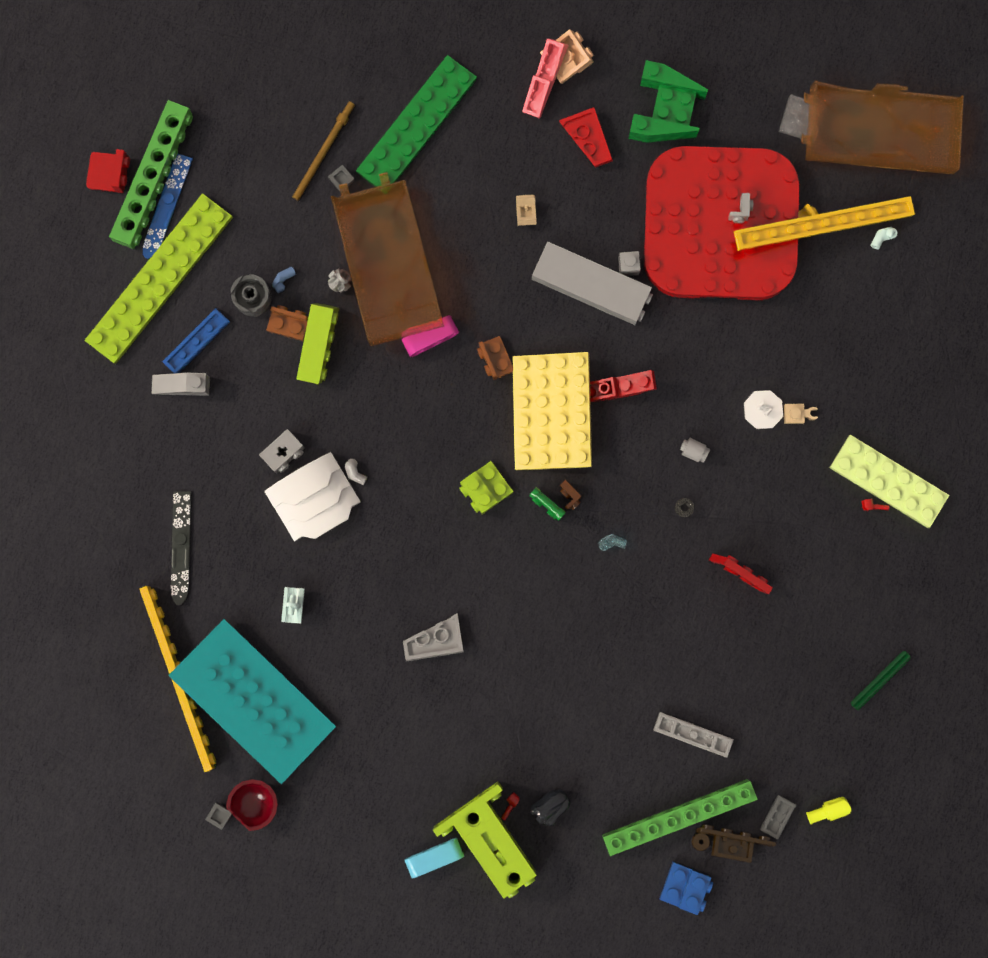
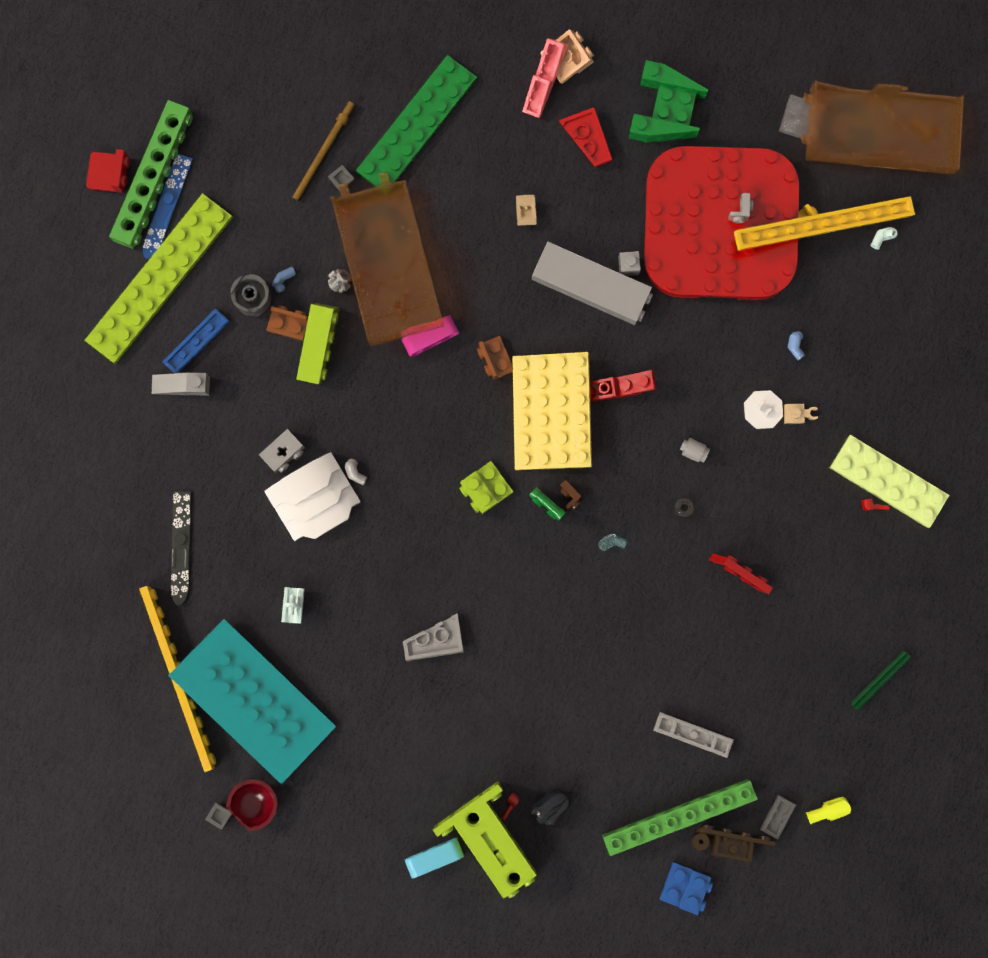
none -> medium blue arm [788,331,805,361]

